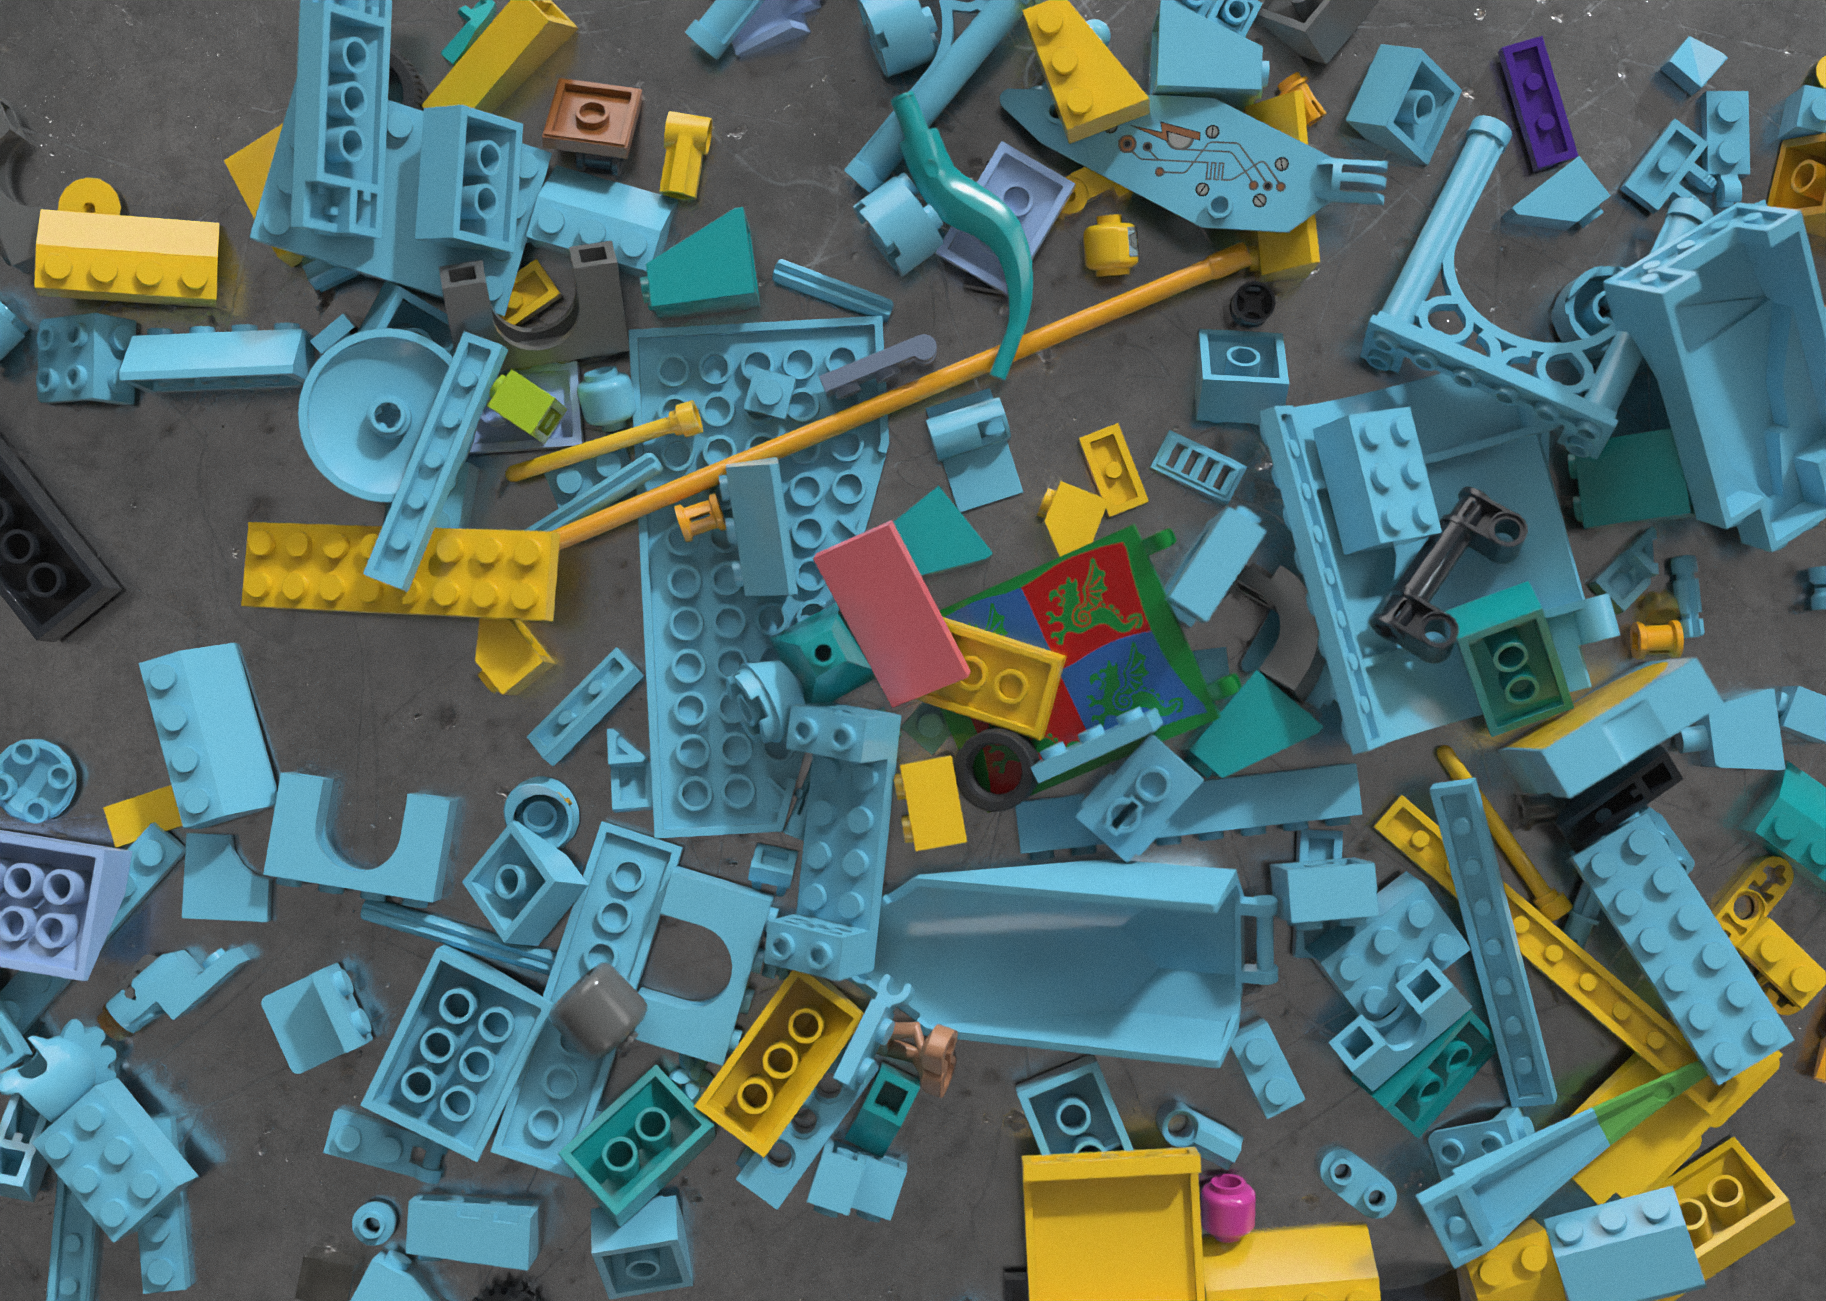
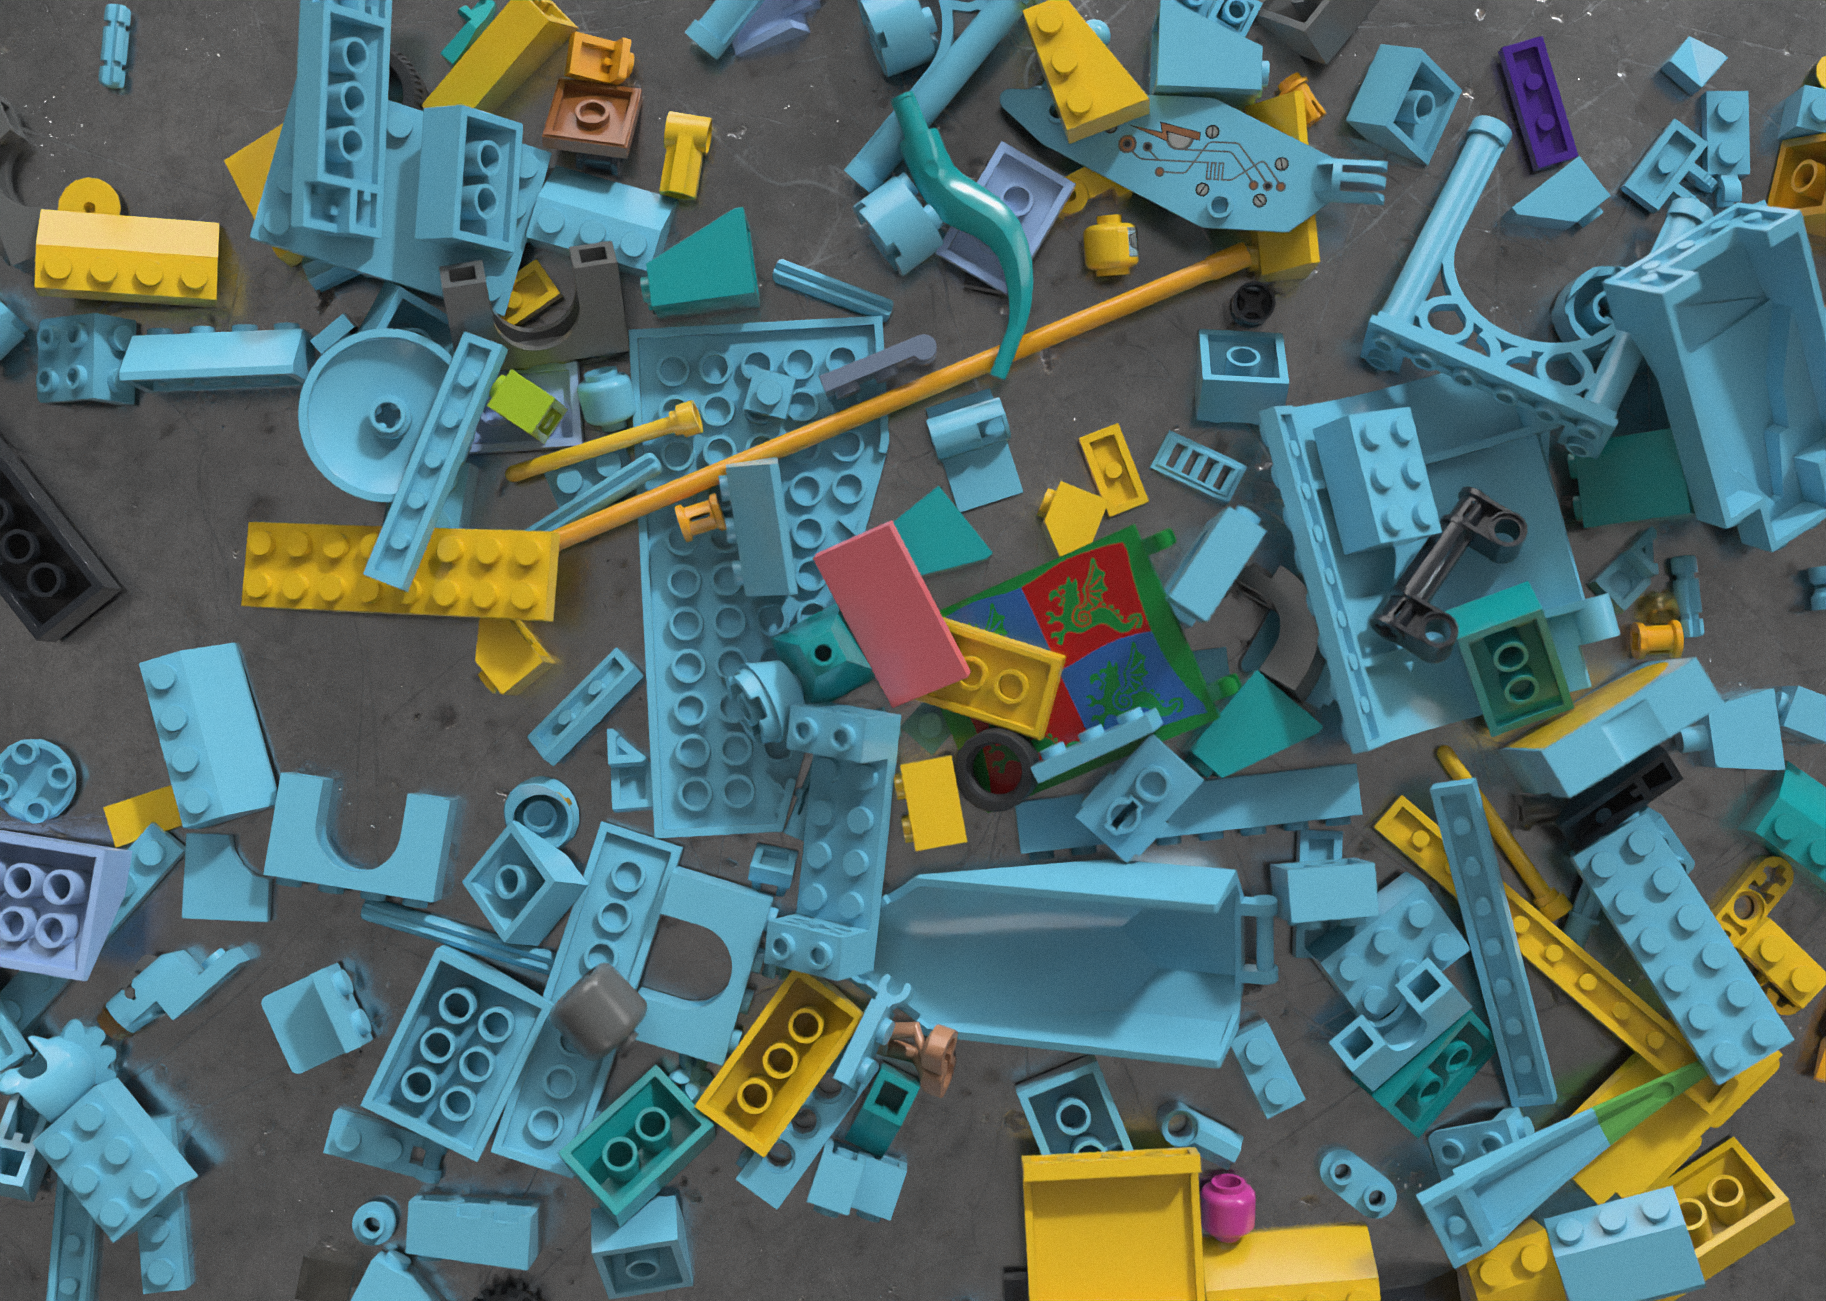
none -> medium azure axle [98,4,131,89]
none -> light orange bracket [564,31,634,86]

